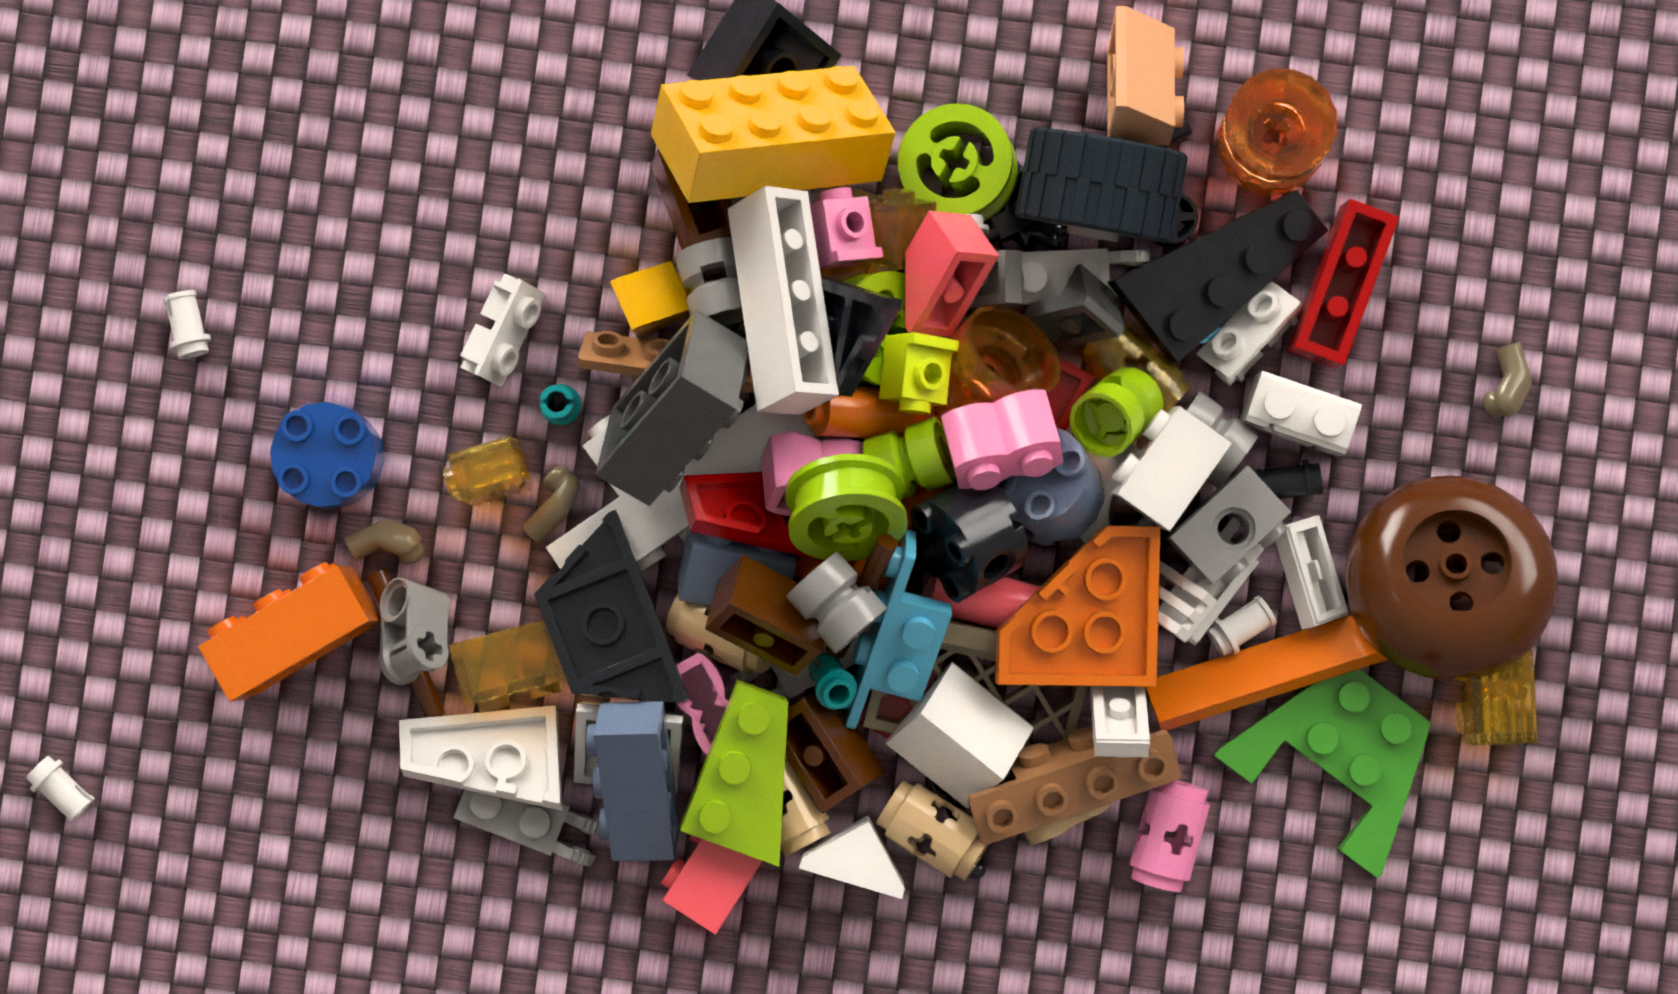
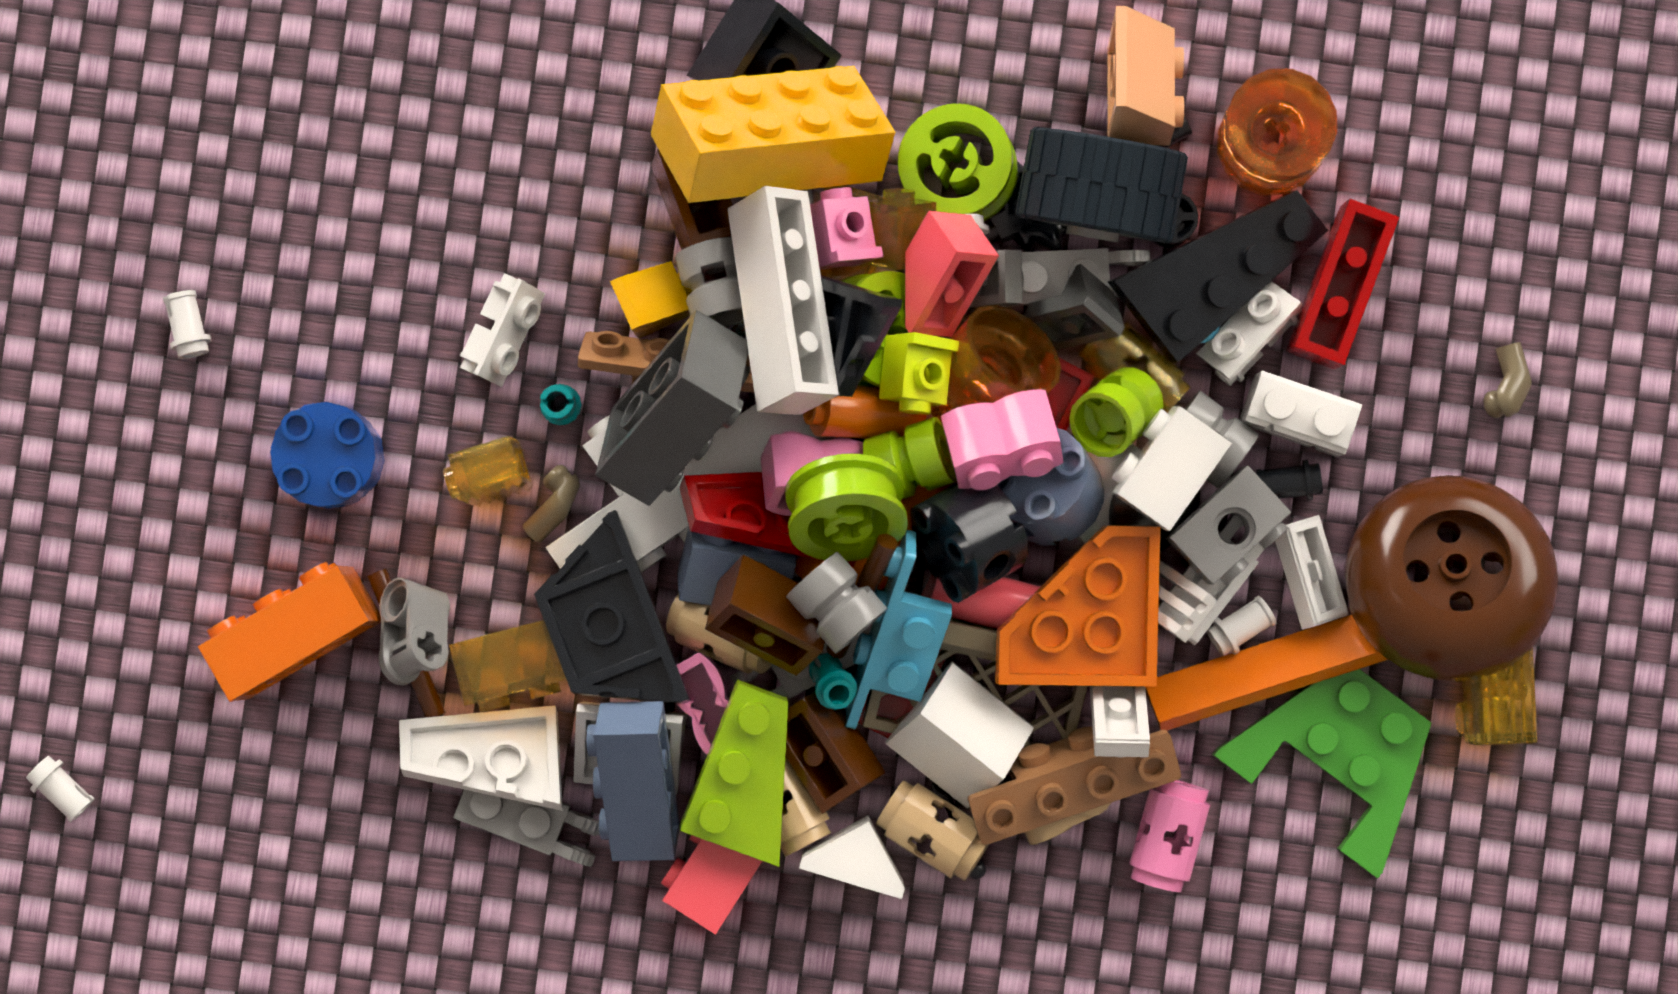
dark tan arm [345,519,425,564] -> none

